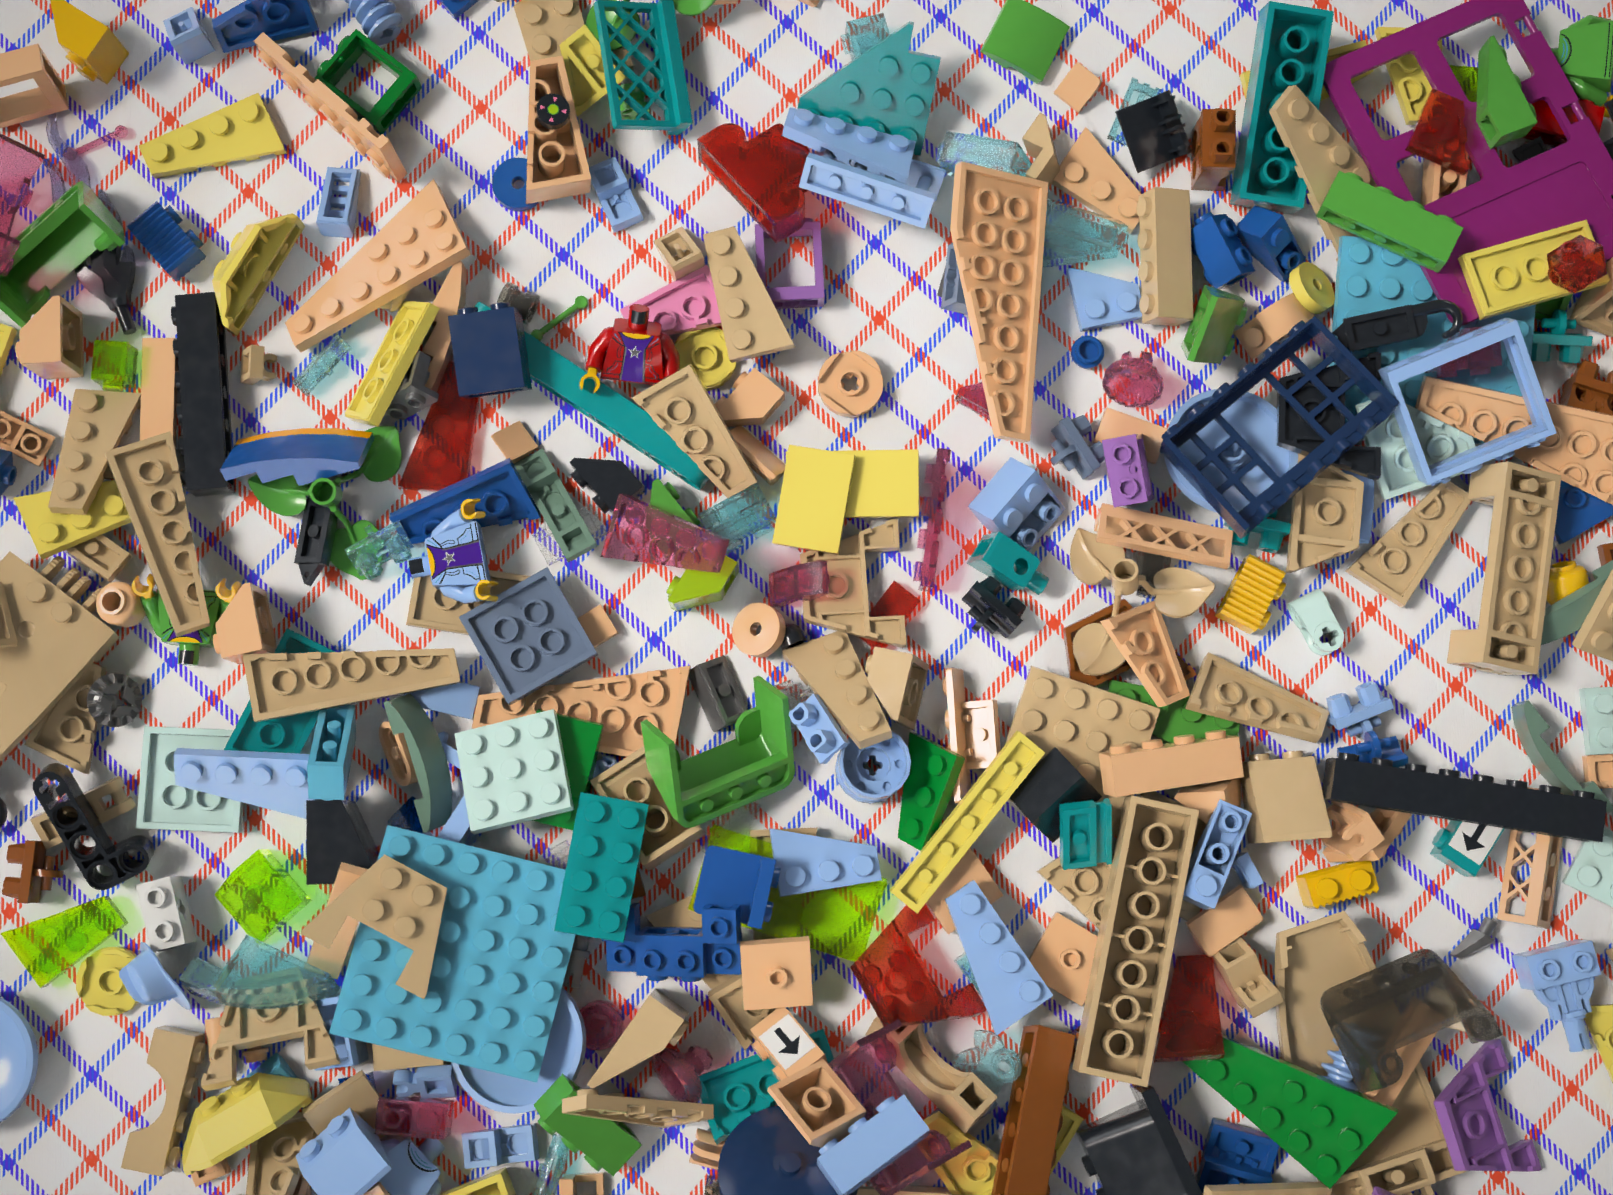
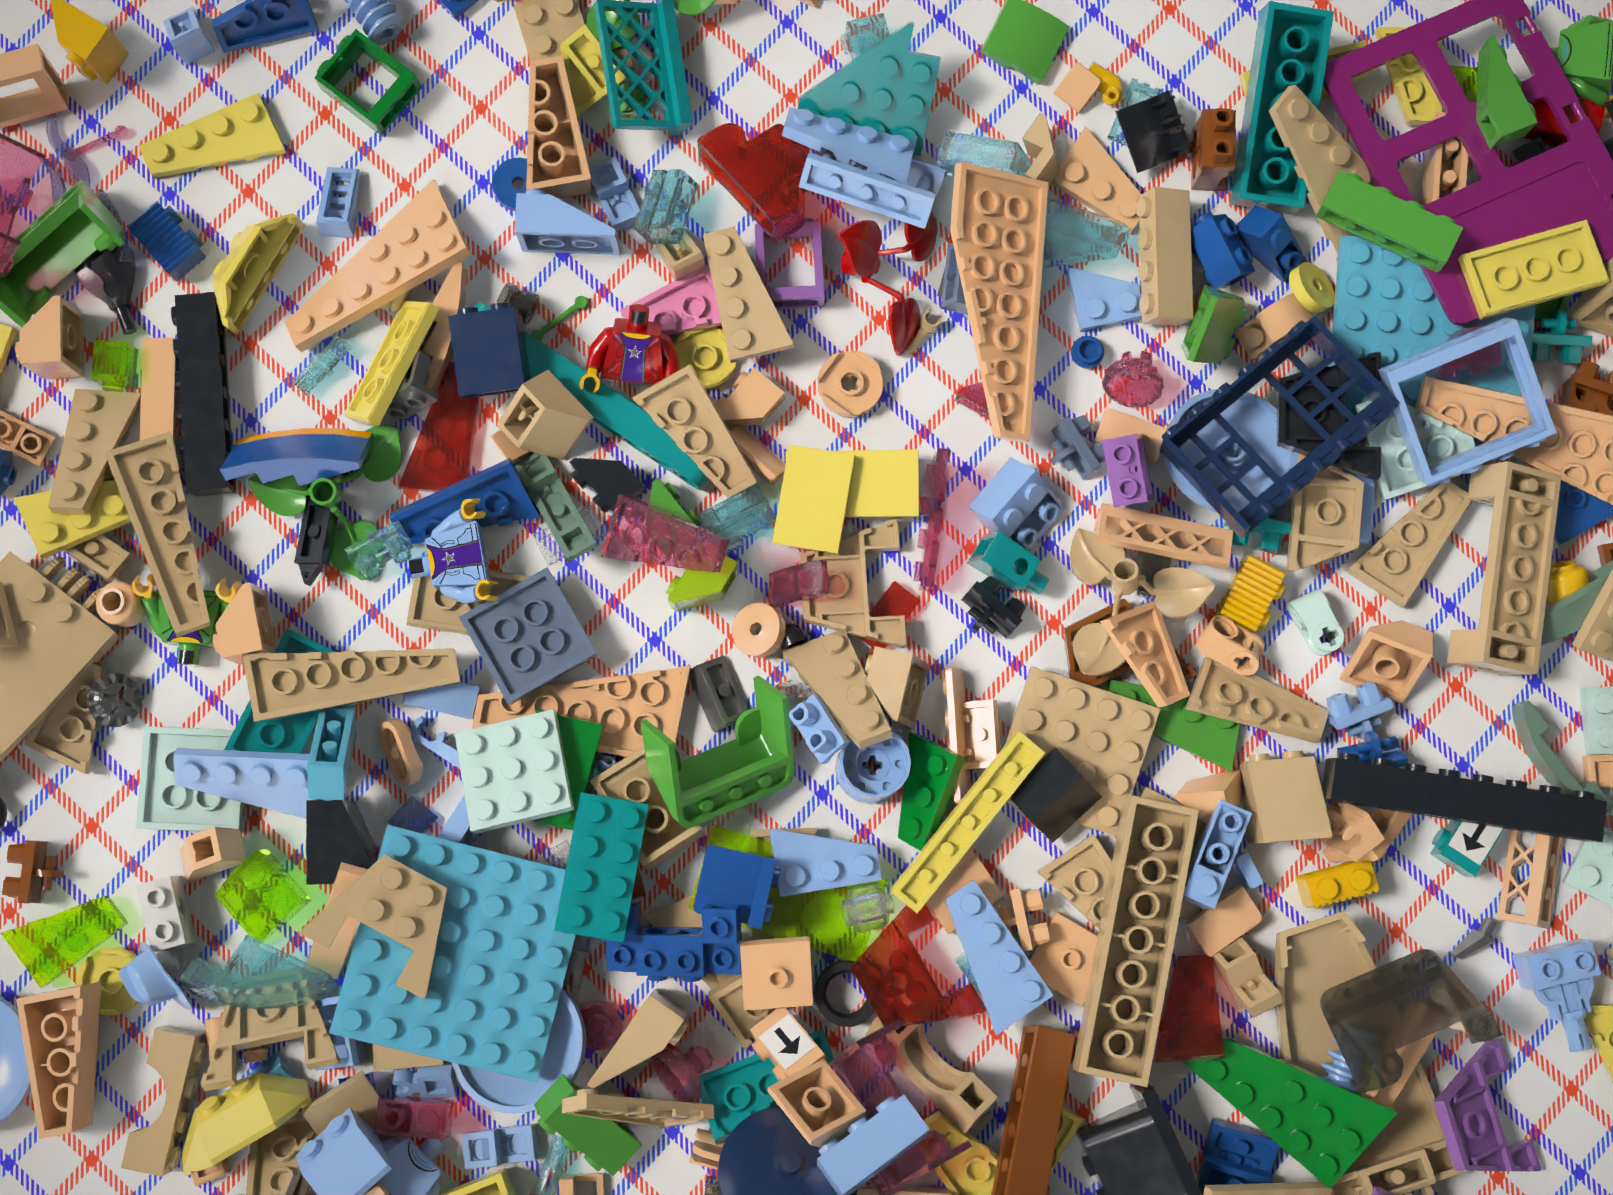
tan plate [30,776,136,850] -> none
black beam [33,763,154,890] -> none
tan tile [240,344,277,385] -> none
light nougat wing [254,32,407,183] -> none
sand green slope [383,694,452,833] -> none
black tile [536,94,570,129] -> none
light nougat tile [577,604,619,648] -> none
clear light blue plate [953,1030,1022,1095] -> none
teal plate [1059,798,1112,870] -> none
light nougat brick [1099,730,1244,797] -> none
black plate [1332,299,1463,352] -> none
clear red wing [1405,88,1470,175] -> none
clear red brick [1547,235,1607,294] -> none
none -> light nougat wedge [16,981,101,1139]
none -> light nougat slope [180,827,246,883]
none -> tan slope [496,370,594,459]
none -> light blue slope [515,189,621,255]
none -> clear light blue brick [634,169,698,244]
none -> black tyre [814,960,879,1027]
none -> red plant [837,211,937,356]
none -> clear head [841,884,894,933]
none -> tan hand [906,309,941,354]
none -> light nougat hips [998,888,1051,952]
none -> yellow arm [1088,61,1122,106]
none -> light nougat piece [1196,615,1265,676]
none -> light nougat slope [1340,620,1433,704]

